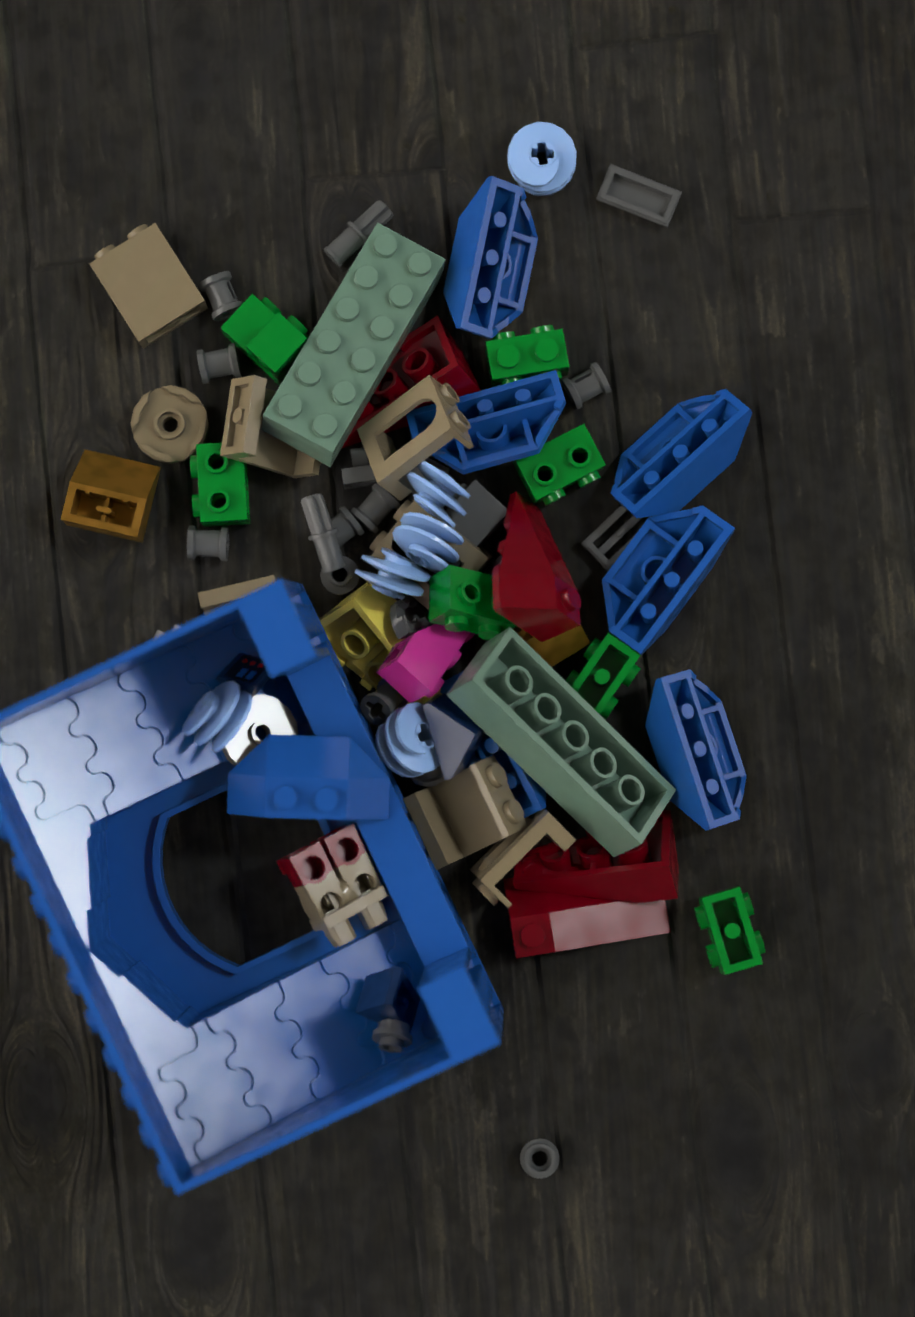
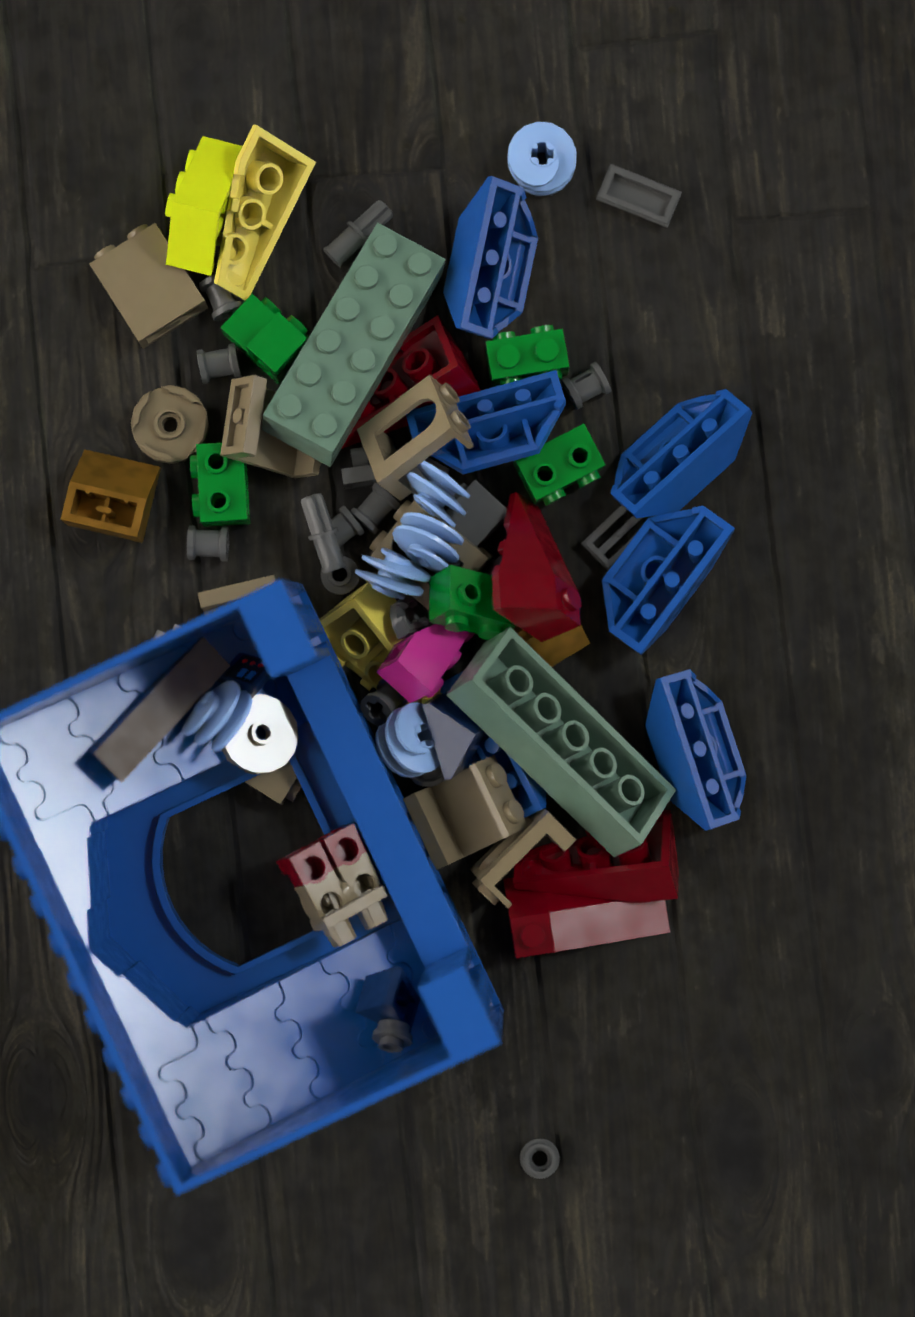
blue wedge [227,734,390,820] -> none
green brick [566,633,641,720] -> none
green brick [694,886,766,975] -> none
none -> dark brown slope [88,636,231,782]
none -> neon yellow wedge [165,136,243,276]
none -> light yellow wedge [214,124,316,301]

